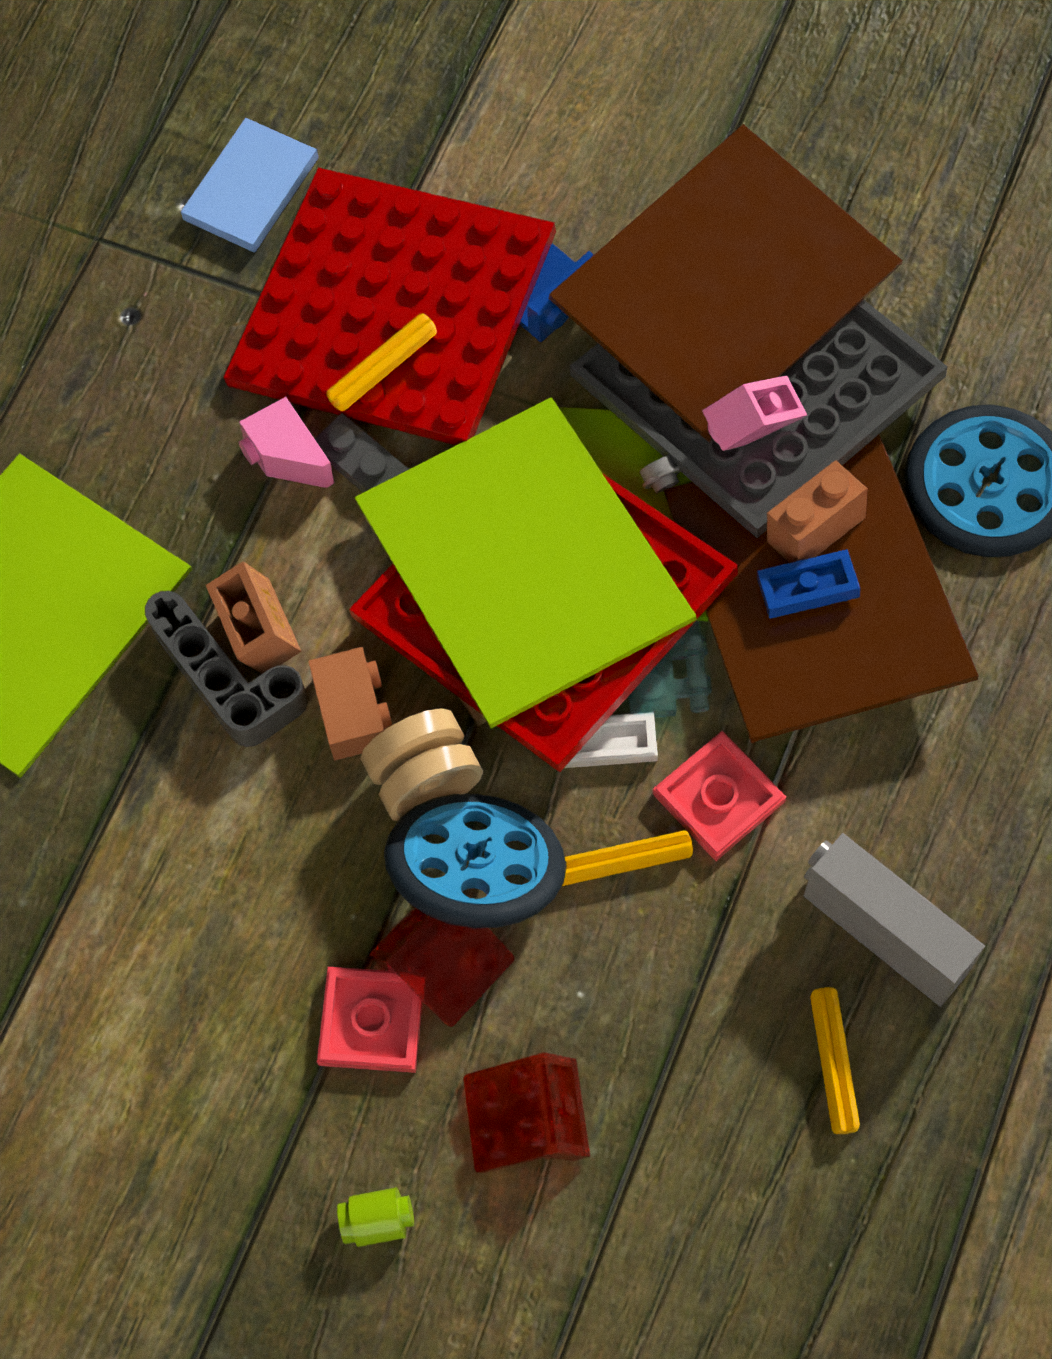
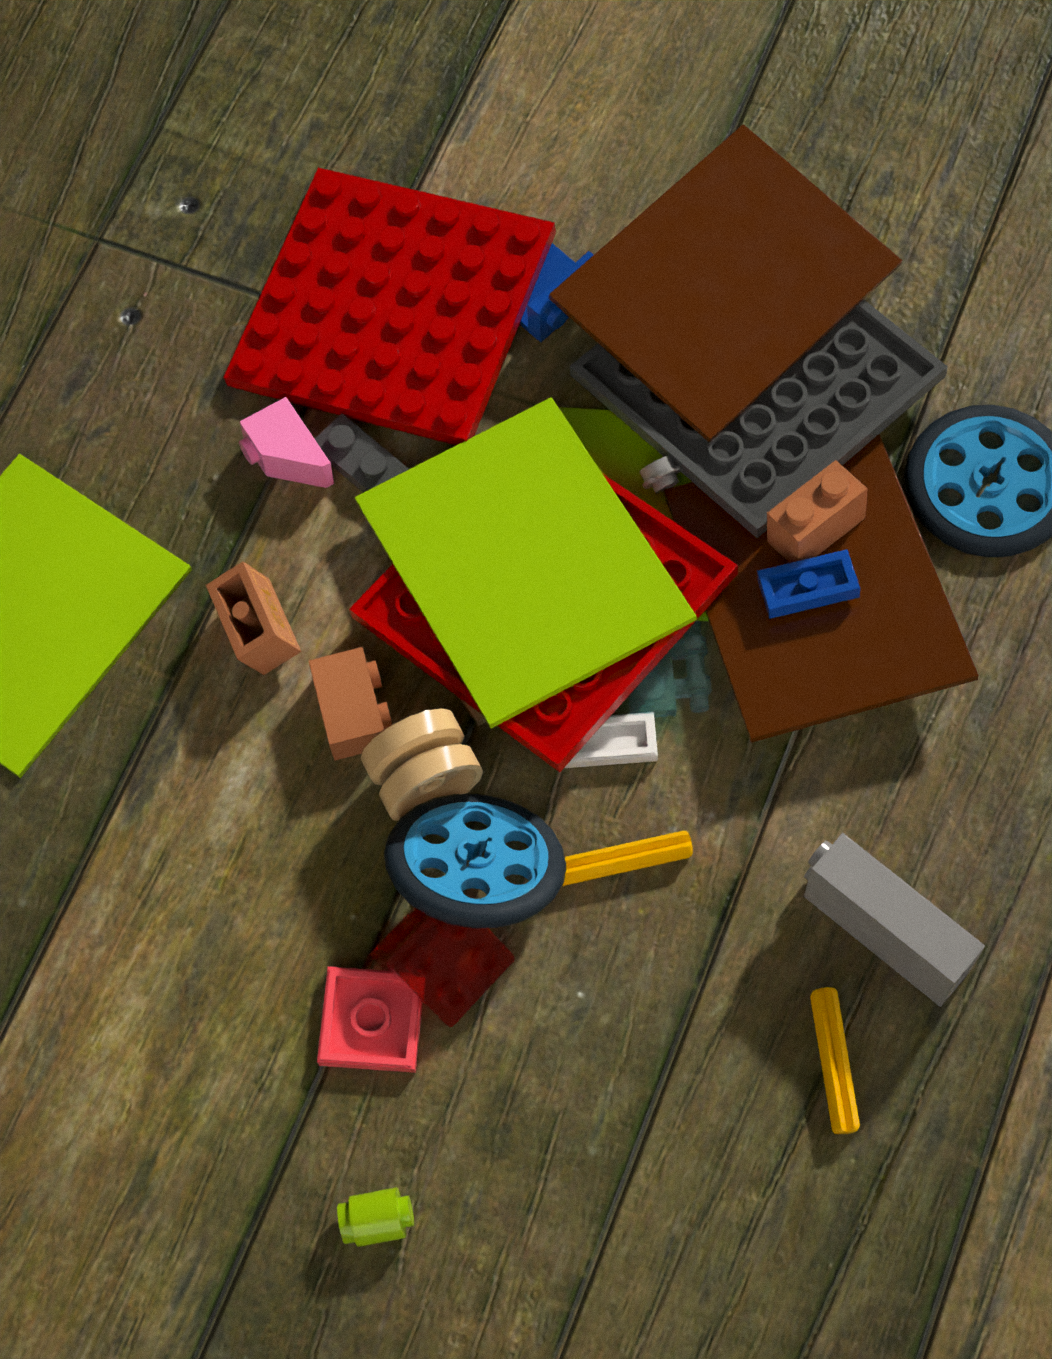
dark grey beam [145,591,308,747] -> none
light blue tile [181,118,319,253] -> none
yellow axle [326,313,437,412] -> none
clear red bracket [463,1052,590,1173] -> none
coral tile [652,731,786,861] -> none
bright pink slope [702,375,807,451] -> none

